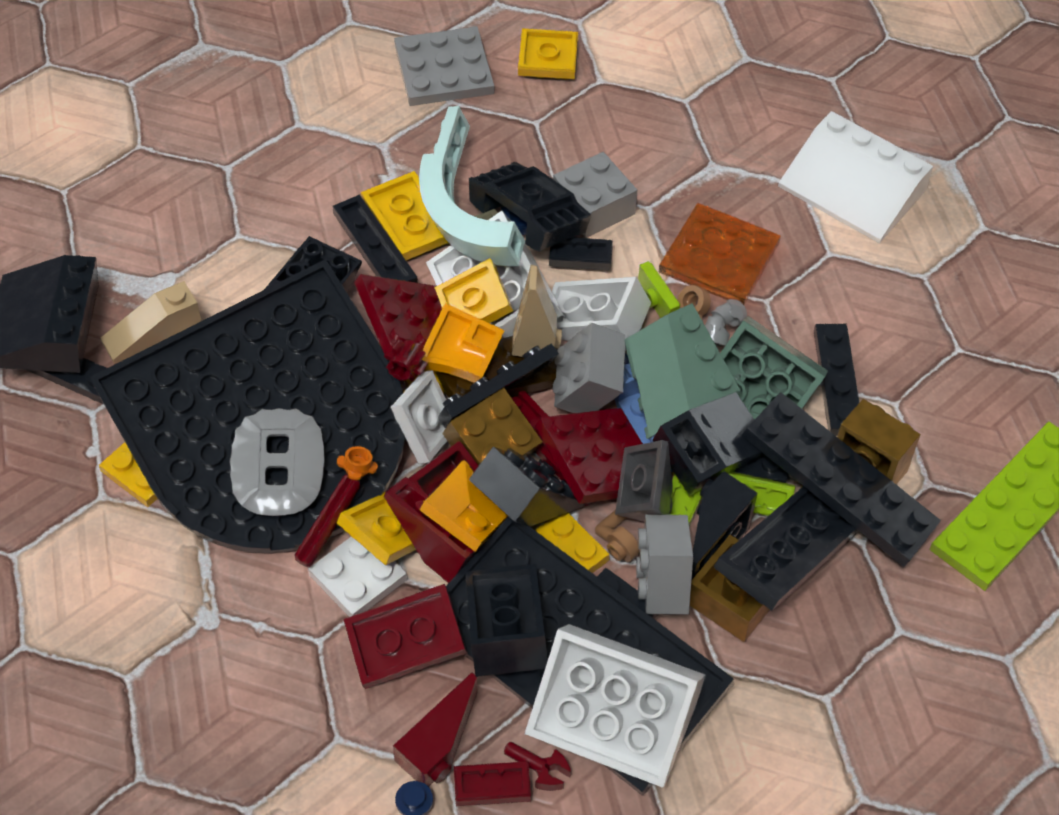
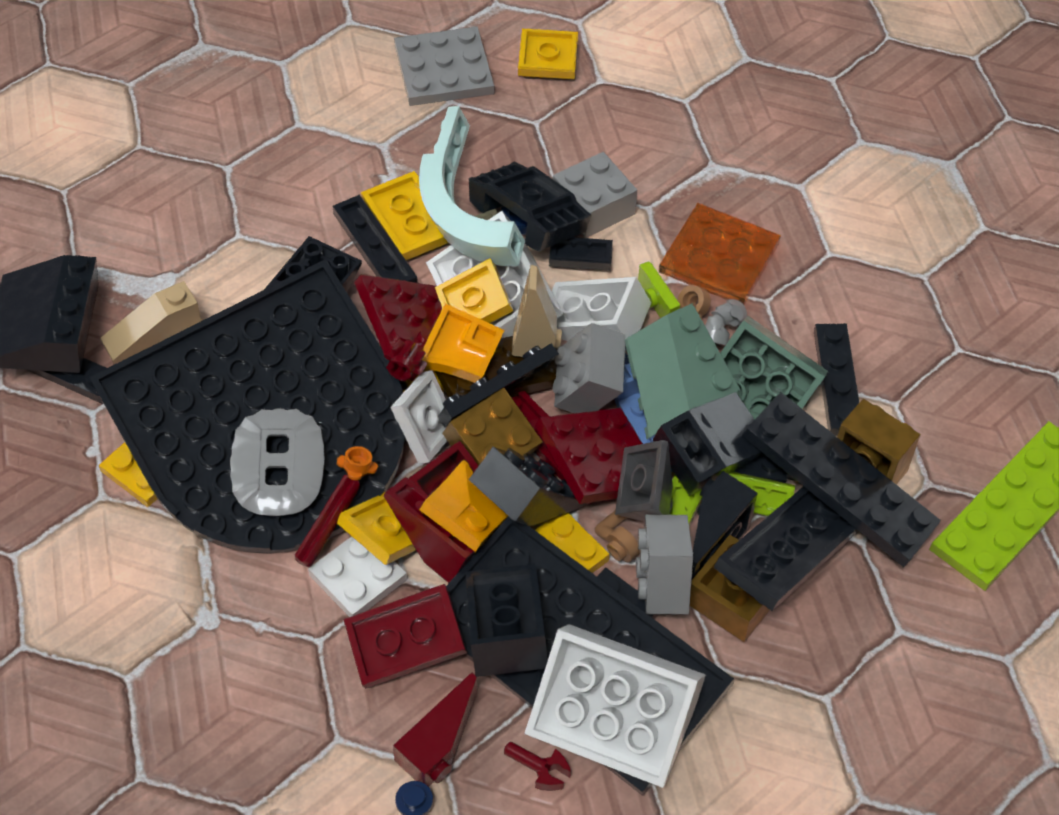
dark red plate [454,761,531,806] -> none
white slope [778,111,933,244] -> none

